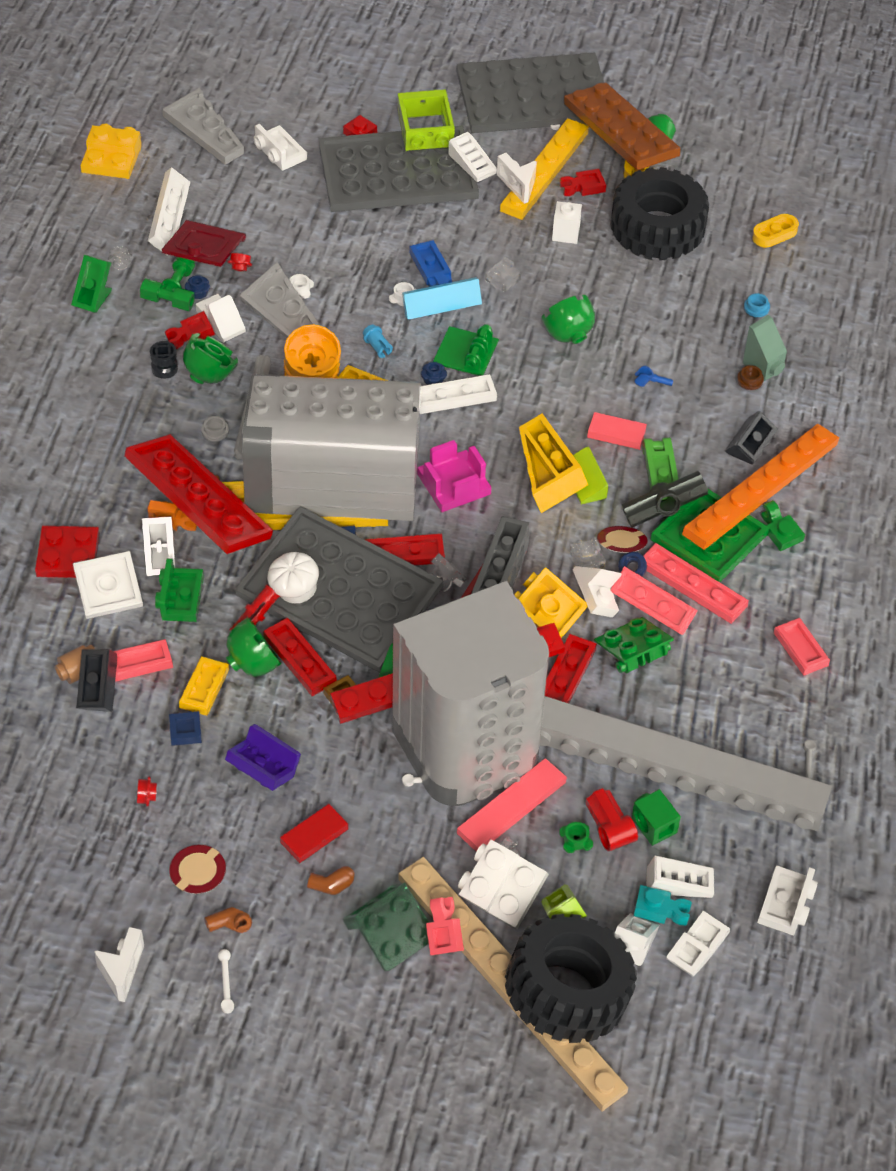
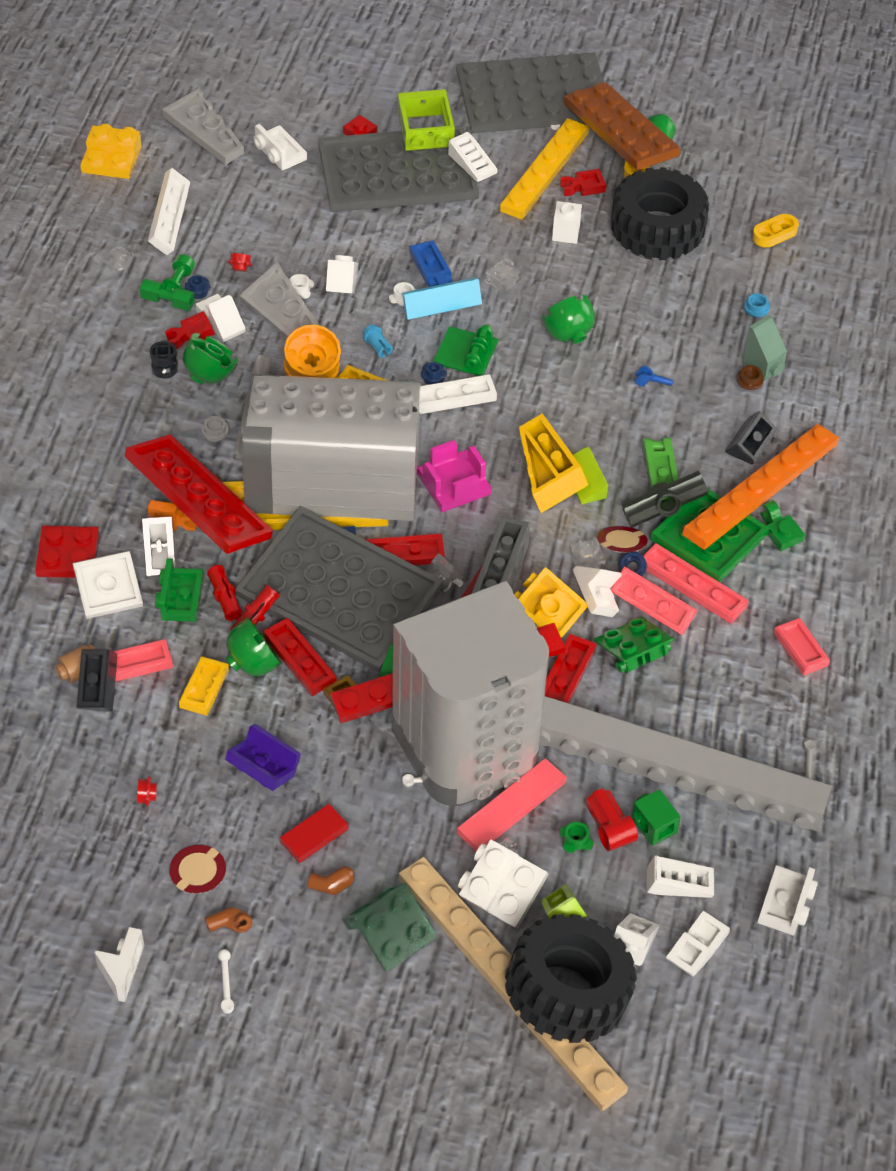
green slope [71,255,112,313] -> none
dark red container [162,220,246,267] -> none
dark blue plate [169,711,202,746] -> none
white piece [267,552,319,603] -> none
coral plate [426,897,464,956] -> none
white slope [497,153,537,204] -> none
coral tile [587,412,647,450] -> none
teal plate [633,885,692,926] -> none
none -> red pin [207,565,243,621]
none -> white slope [326,255,358,293]

